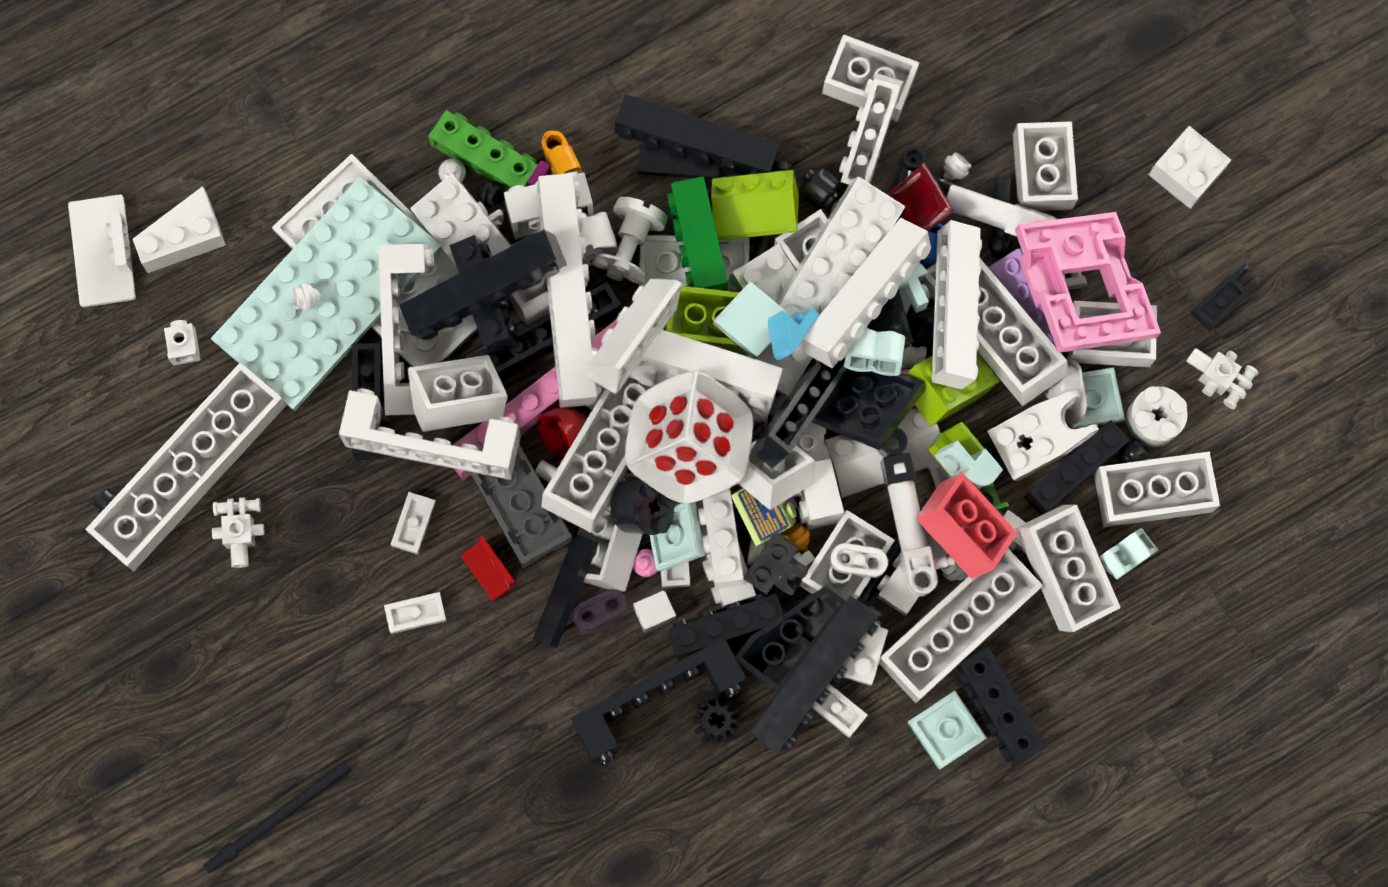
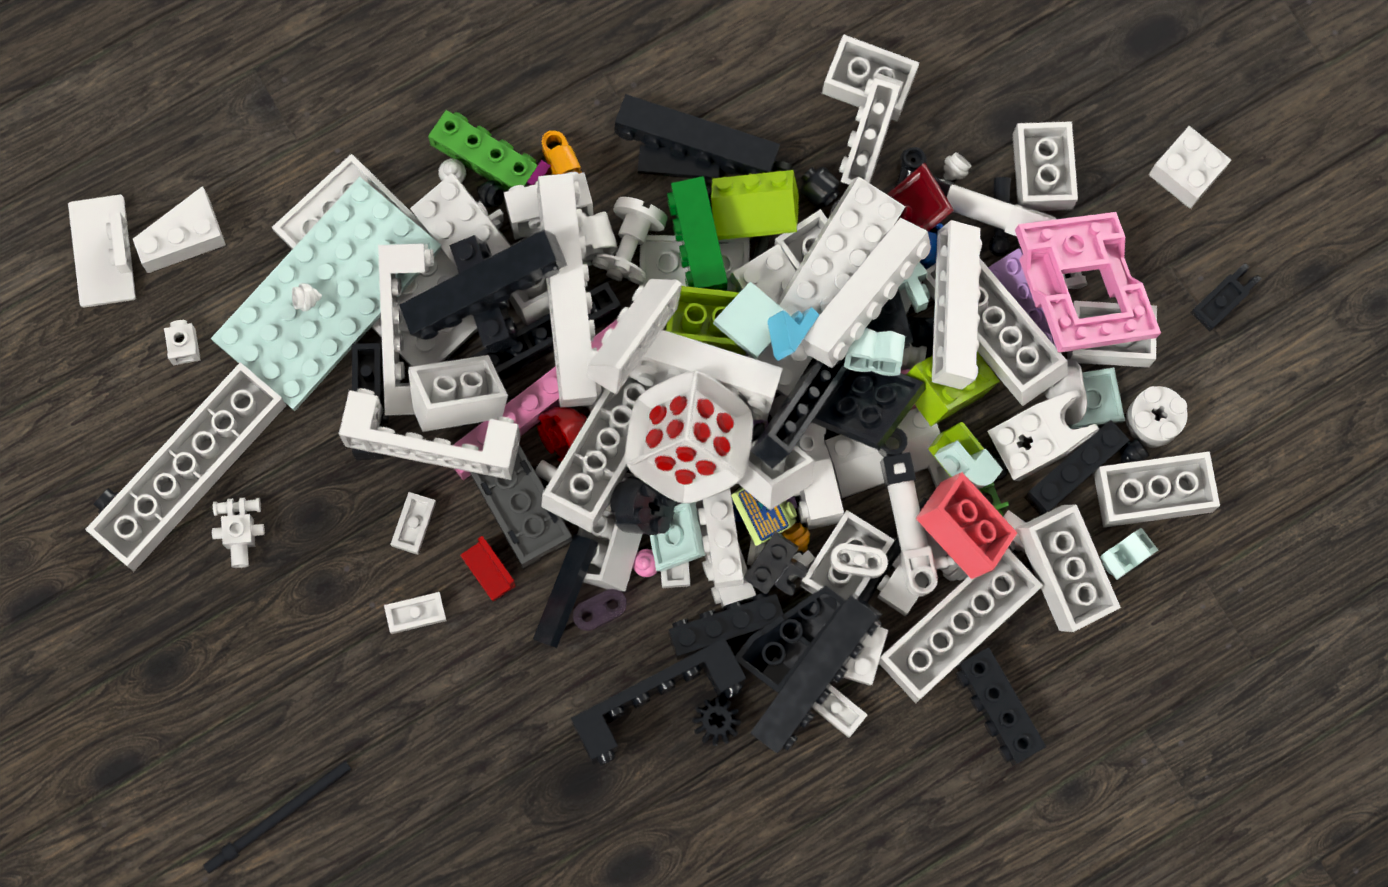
white panel [633,591,676,633] -> none
light aqua tile [907,691,987,770] -> none
white piece [1186,348,1259,409] -> none

